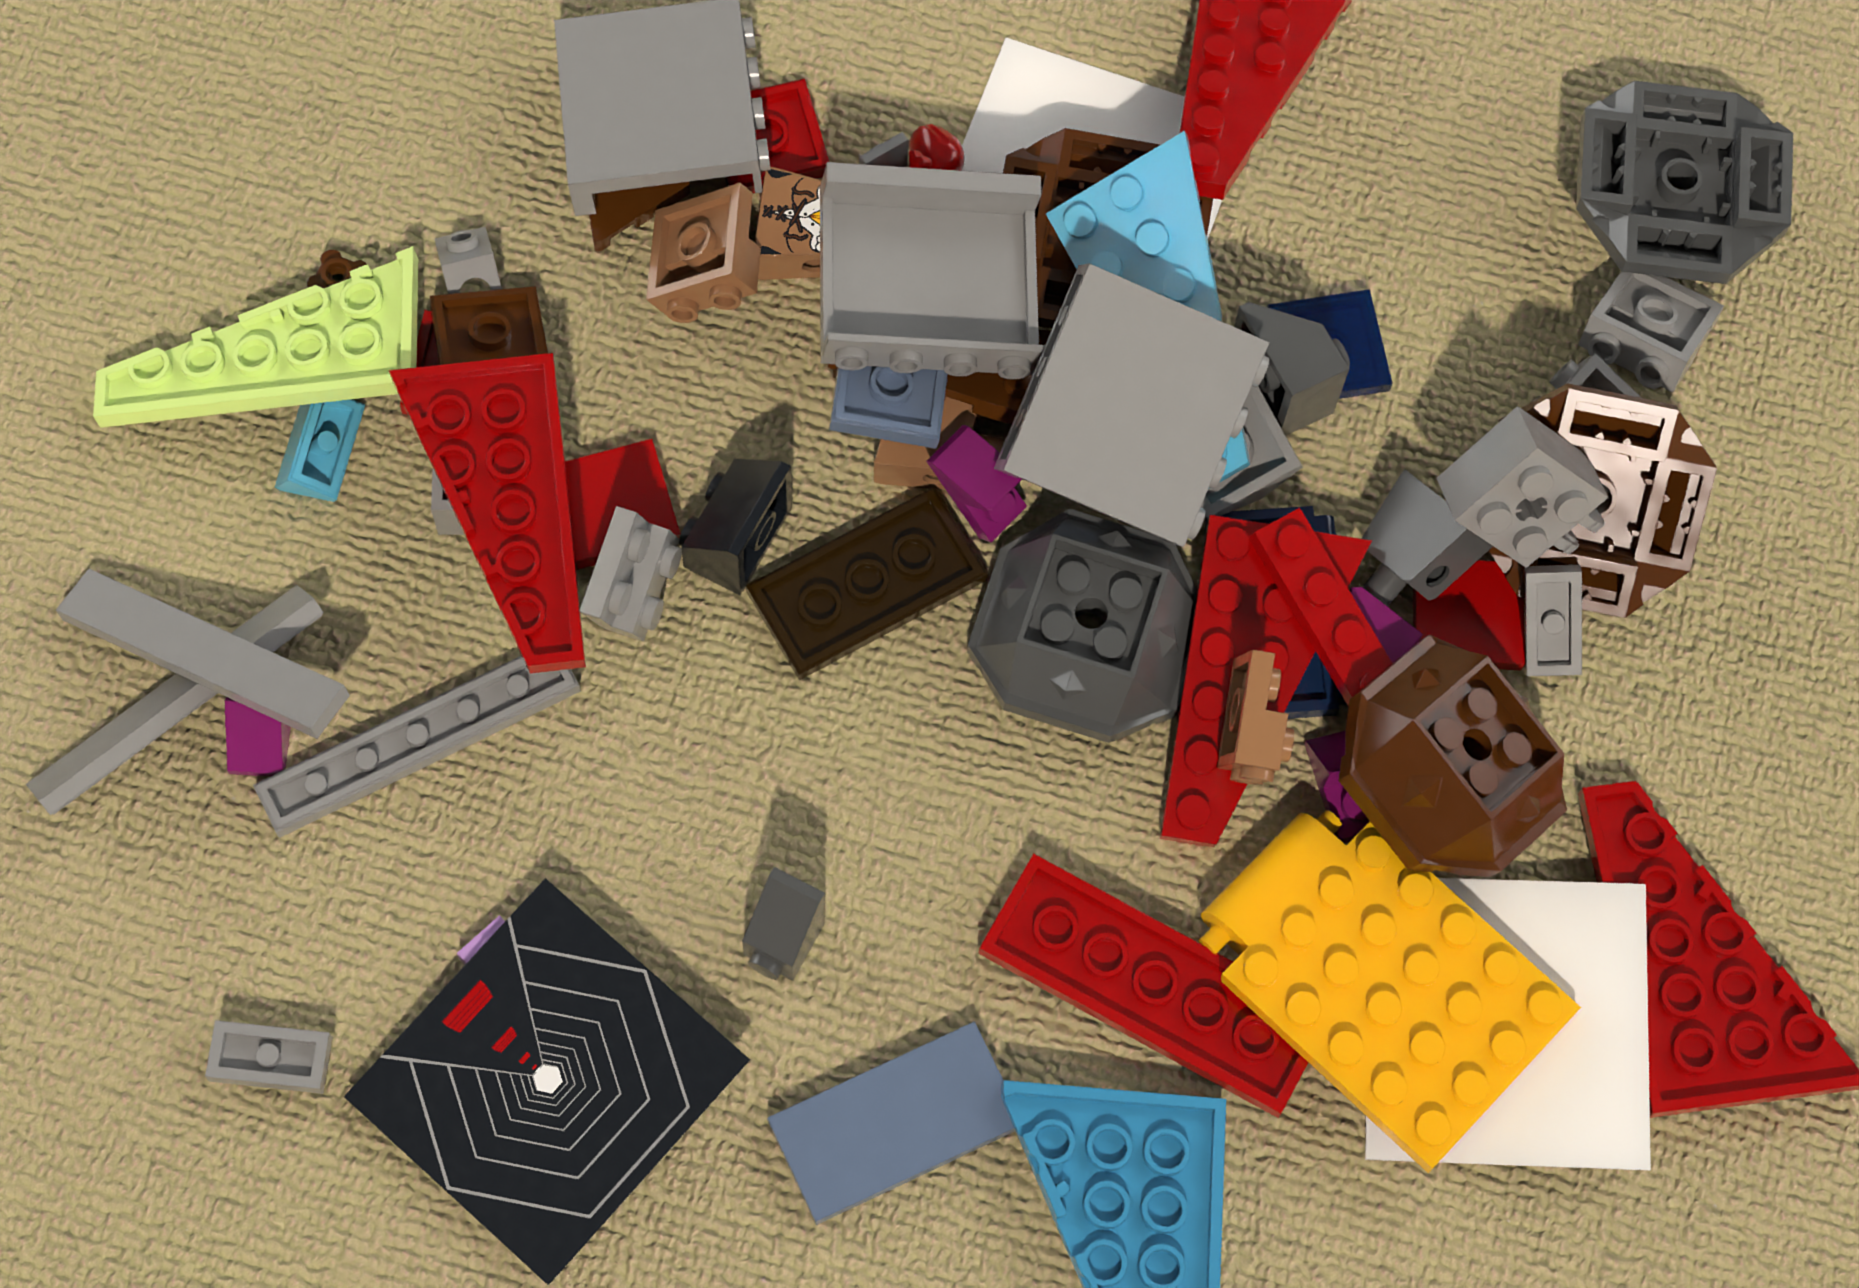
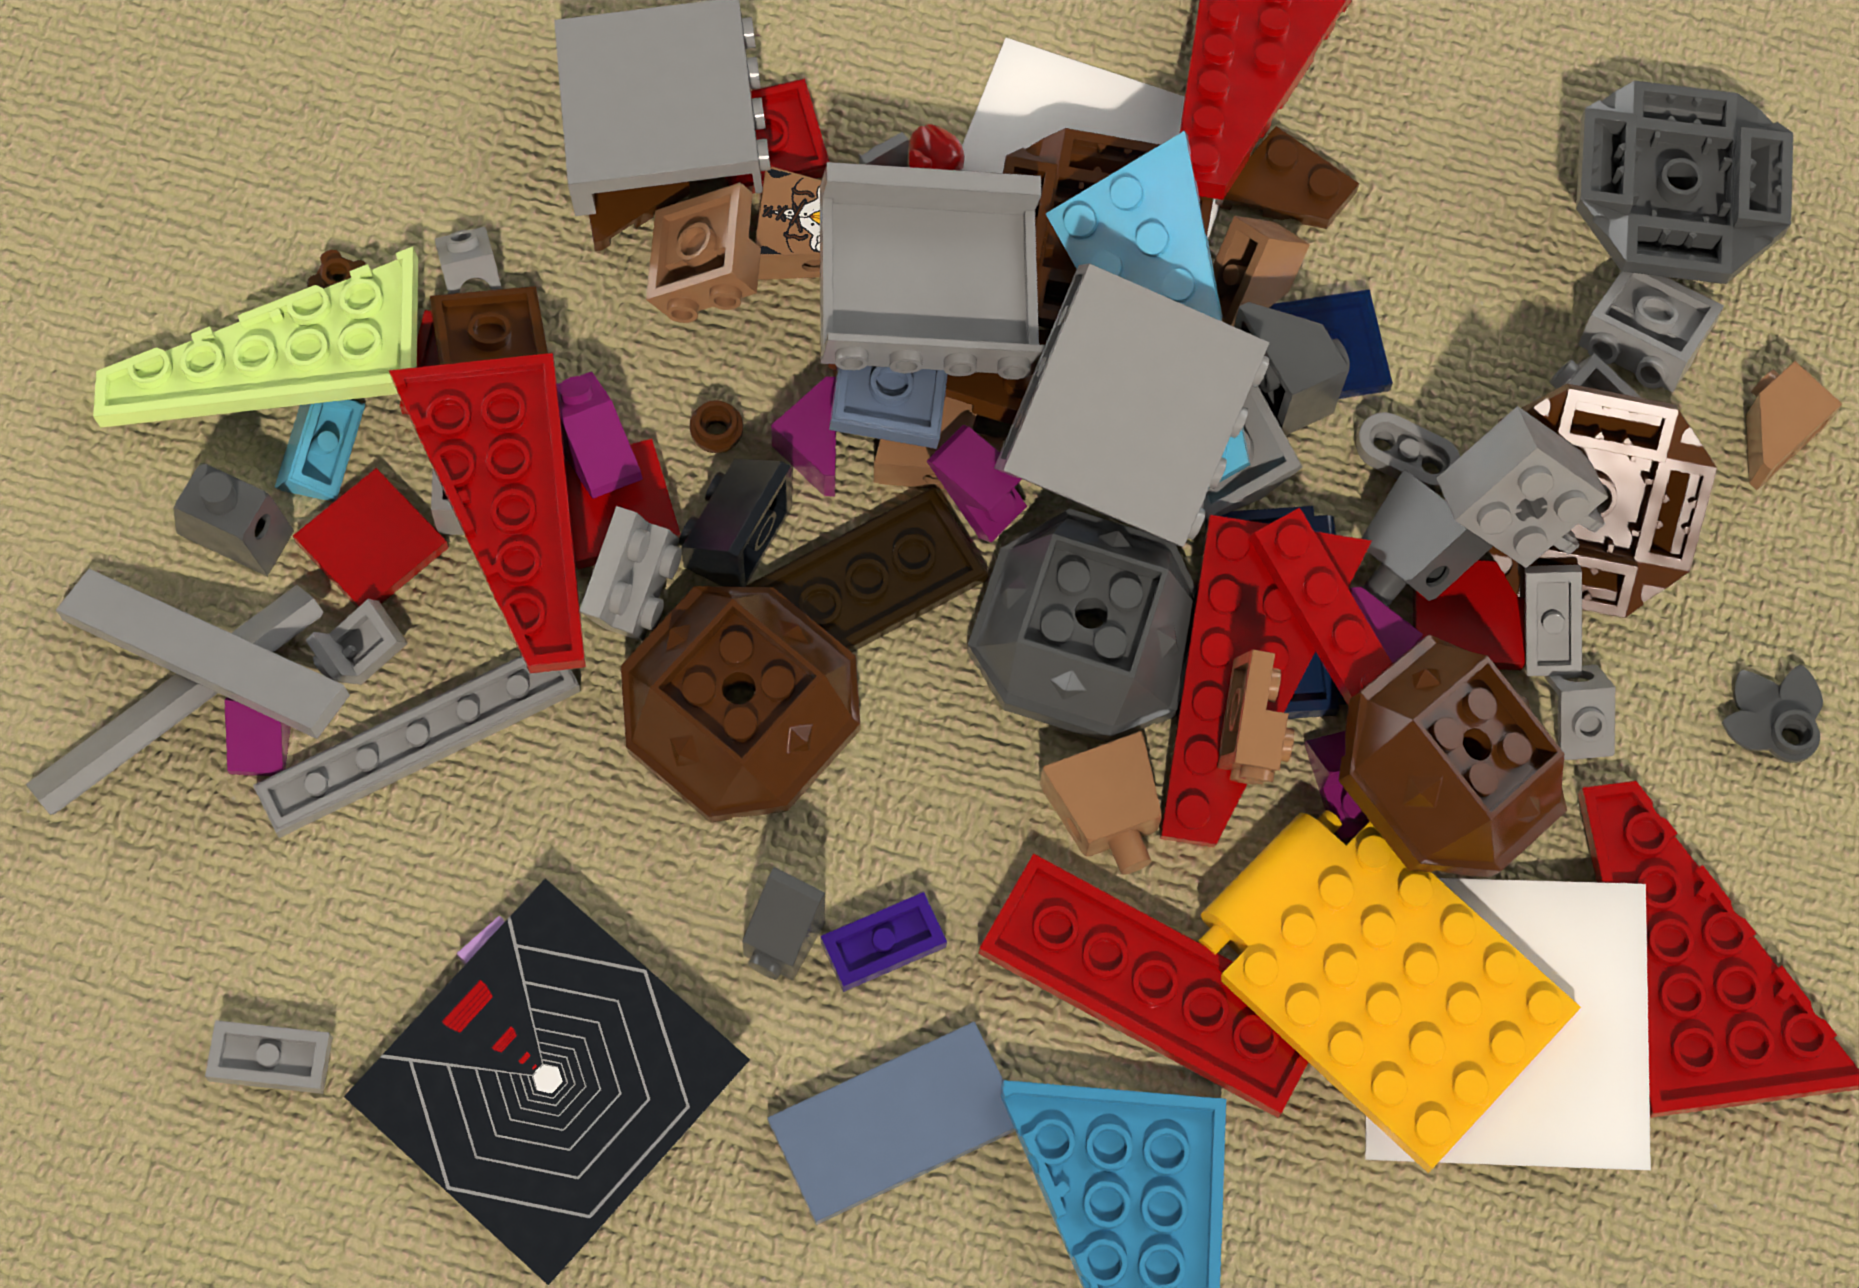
none -> dark grey torso [173,463,294,577]
none -> red tile [293,468,448,608]
none -> light grey bracket [306,599,408,685]
none -> magenta slope [557,371,642,499]
none -> reddish brown piece [621,586,861,823]
none -> reddish brown plate [690,400,743,453]
none -> magenta slope [771,377,836,497]
none -> dark purple plate [820,892,947,992]
none -> medium nougat torso [1039,731,1162,875]
none -> medium nougat slope [1213,216,1310,327]
none -> reddish brown wing [1215,126,1360,229]
none -> light grey plate [1356,412,1460,493]
none -> light grey bracket [1544,664,1615,760]
none -> dark grey plate [1722,665,1823,763]
none -> medium nougat slope [1746,361,1842,490]

